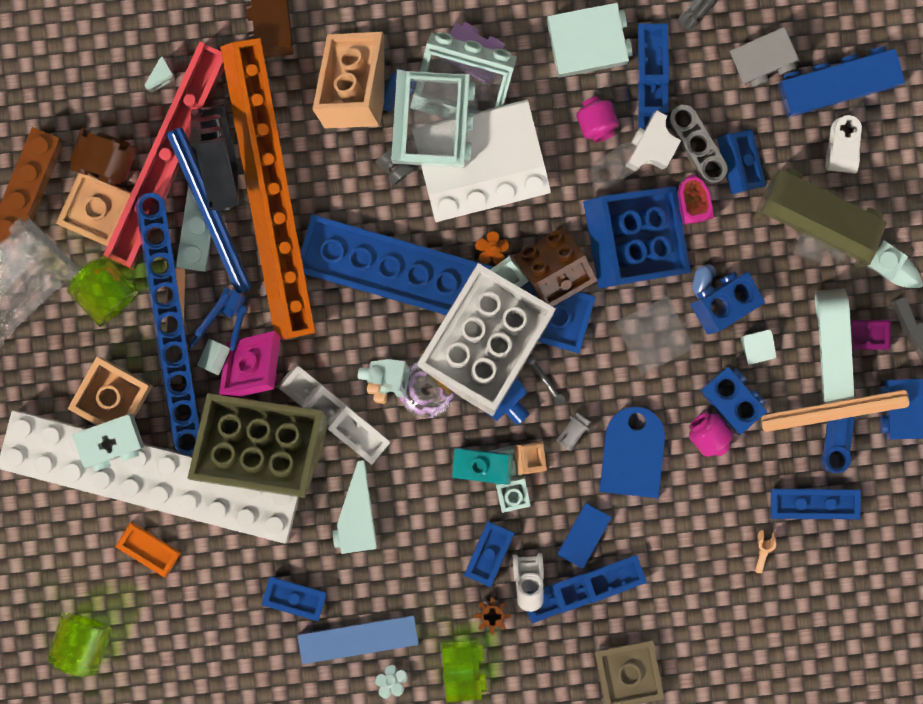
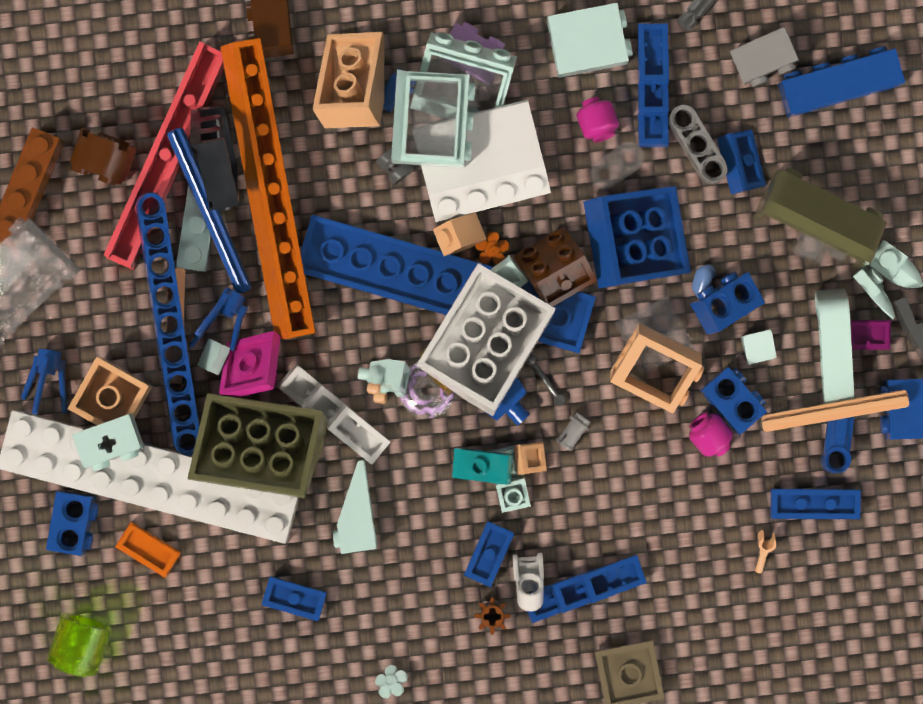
light nougat tile [56,173,131,246] -> none
clear neon green piece [67,256,138,327] -> none
light aqua slope [145,56,175,93] -> none
medium blue tile [297,615,419,664] -> none
clear neon green brick [441,638,487,703] -> none
blue tile [557,503,612,569] -> none
blue tile [599,407,665,498] -> none
white brick [625,110,681,171] -> none
rock [678,174,714,225] -> none
white piece [825,115,862,174] -> none
none -> blue plant [21,349,68,415]
none -> blue brick [46,490,99,556]
none -> light nougat brick [433,212,486,256]
none -> light nougat window [610,323,704,413]
none -> light aqua plate [853,266,895,319]

